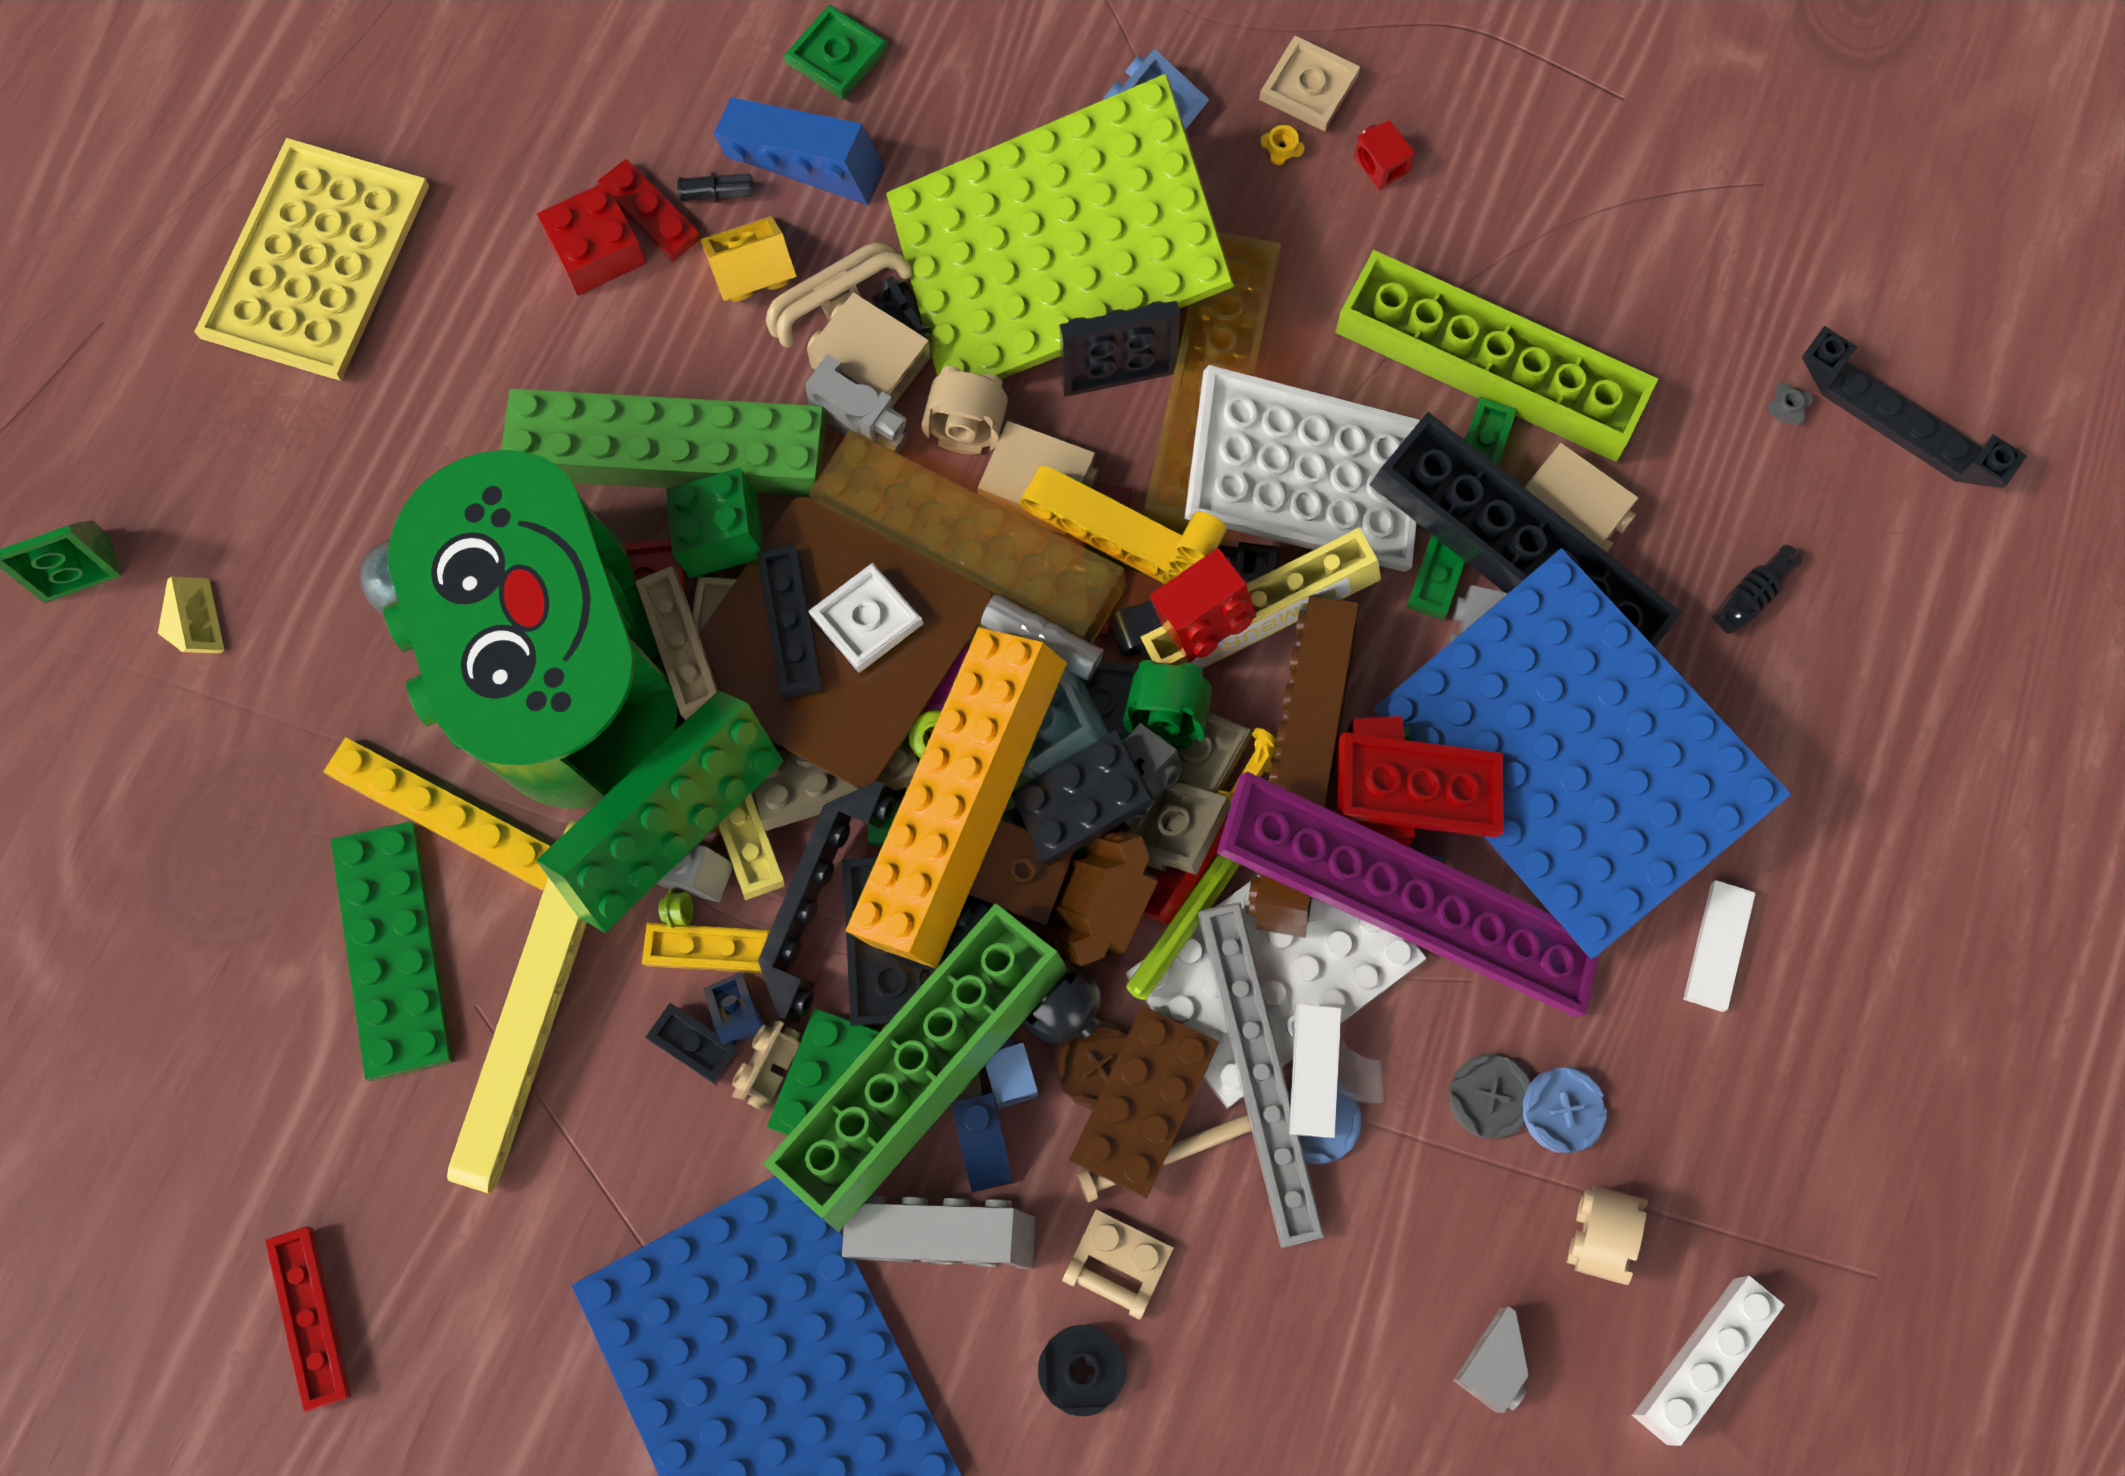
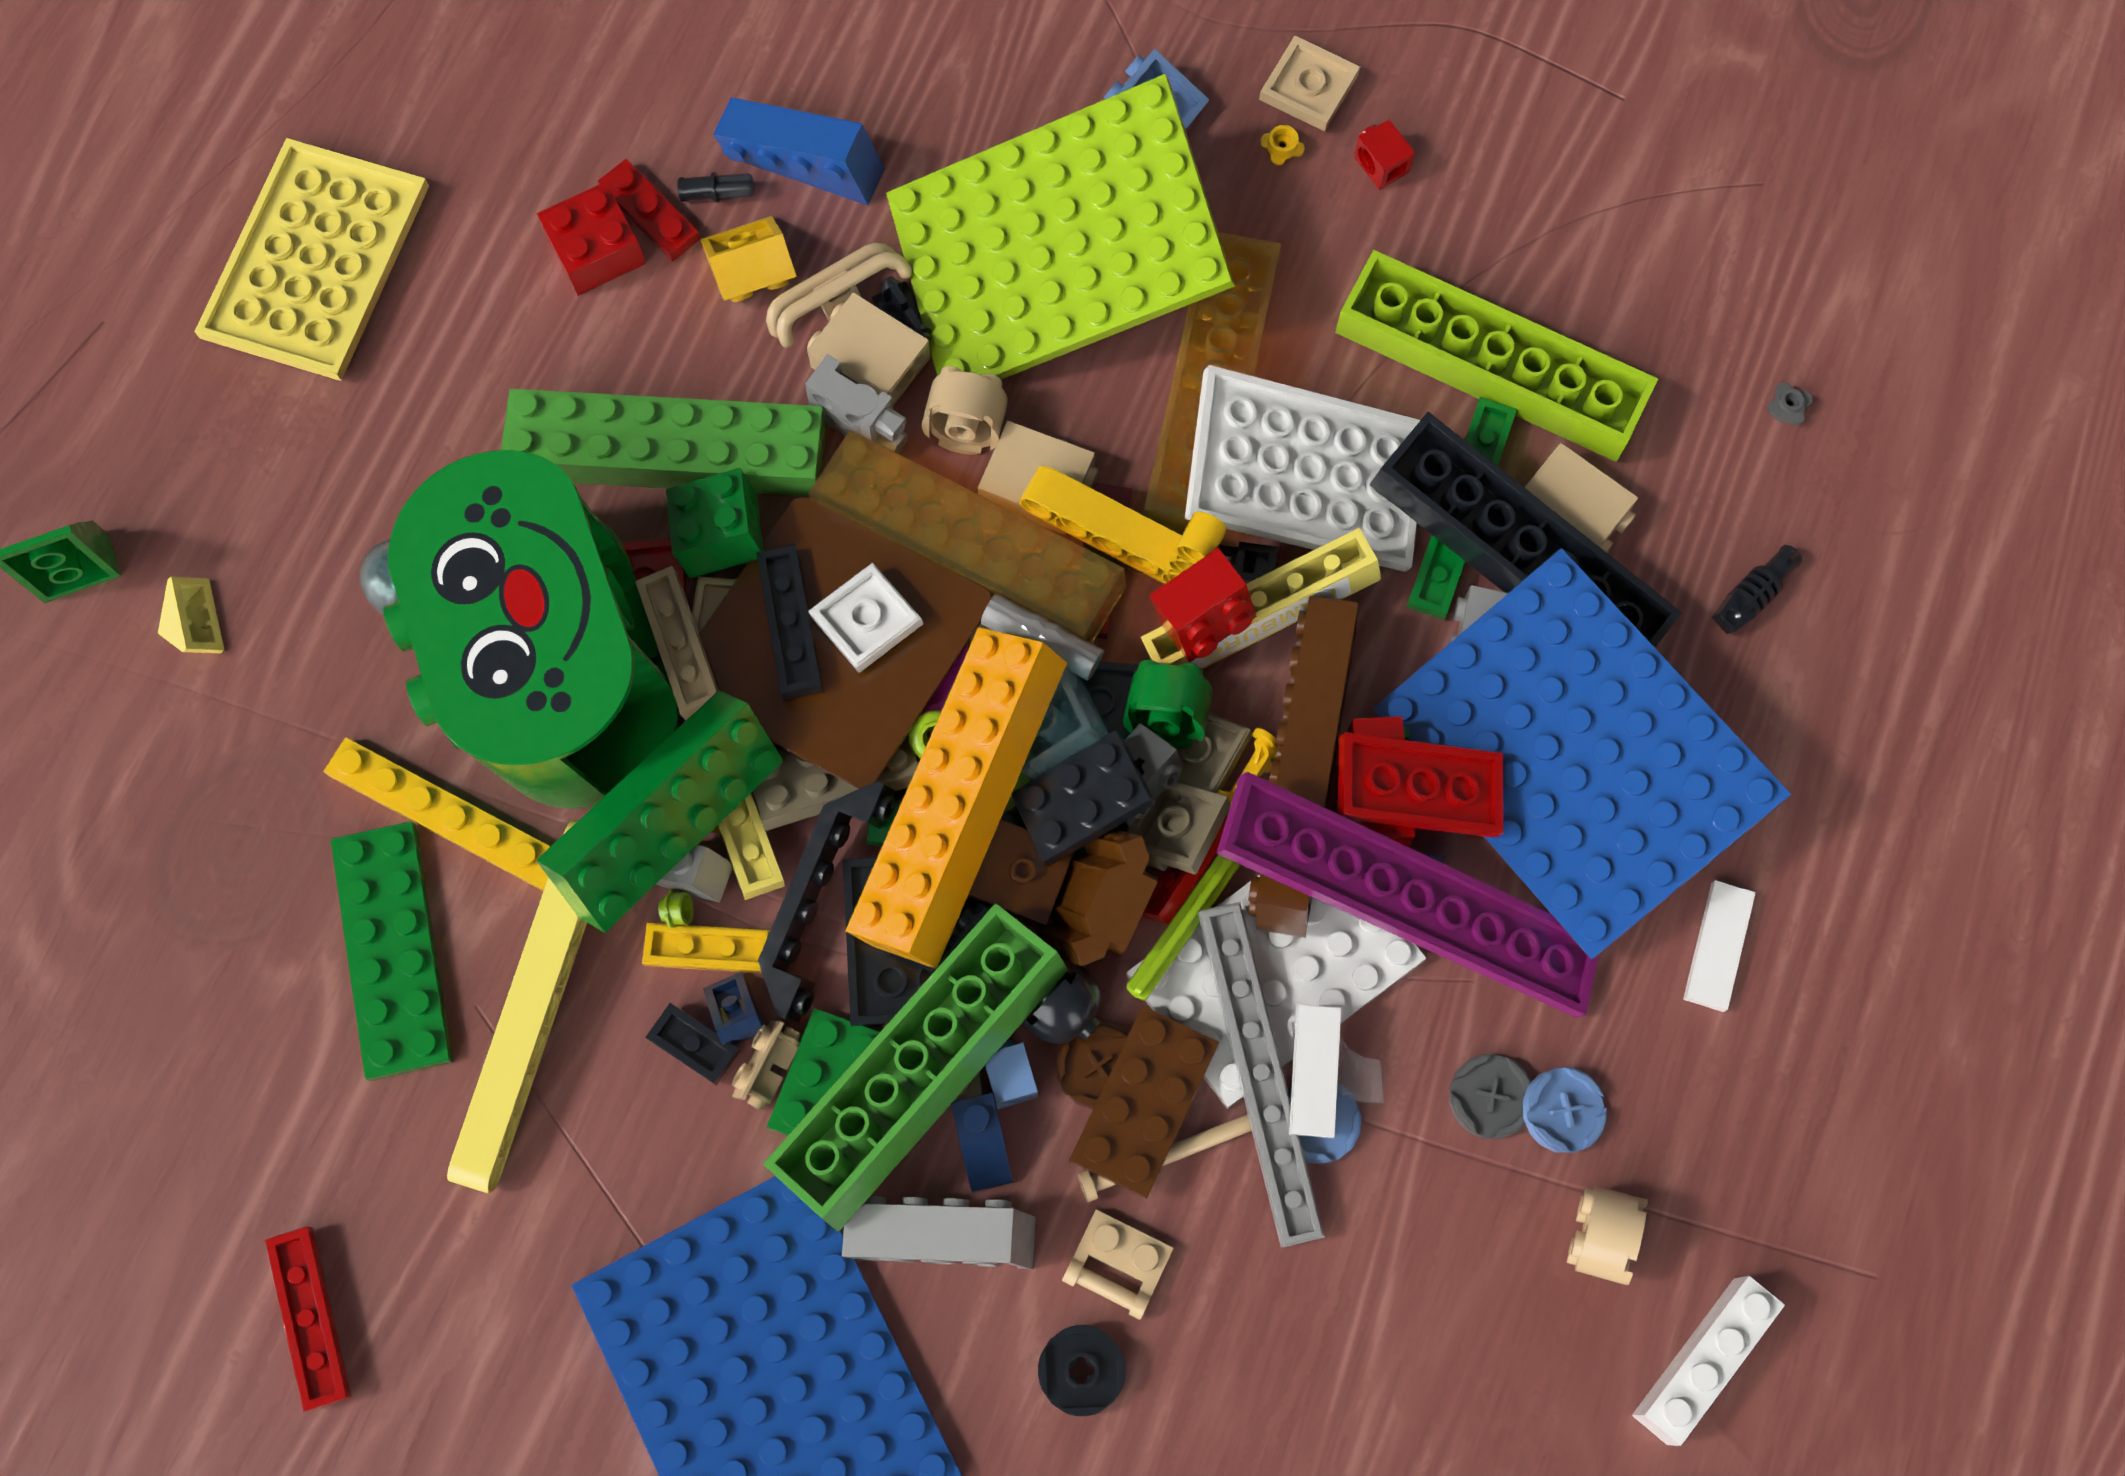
green plate [784,4,888,101] -> none
black plate [1059,300,1180,397] -> none
black piece [1107,600,1162,657] -> none
light grey slope [1453,1306,1529,1413] -> none
black slope [1802,326,2027,488] -> none

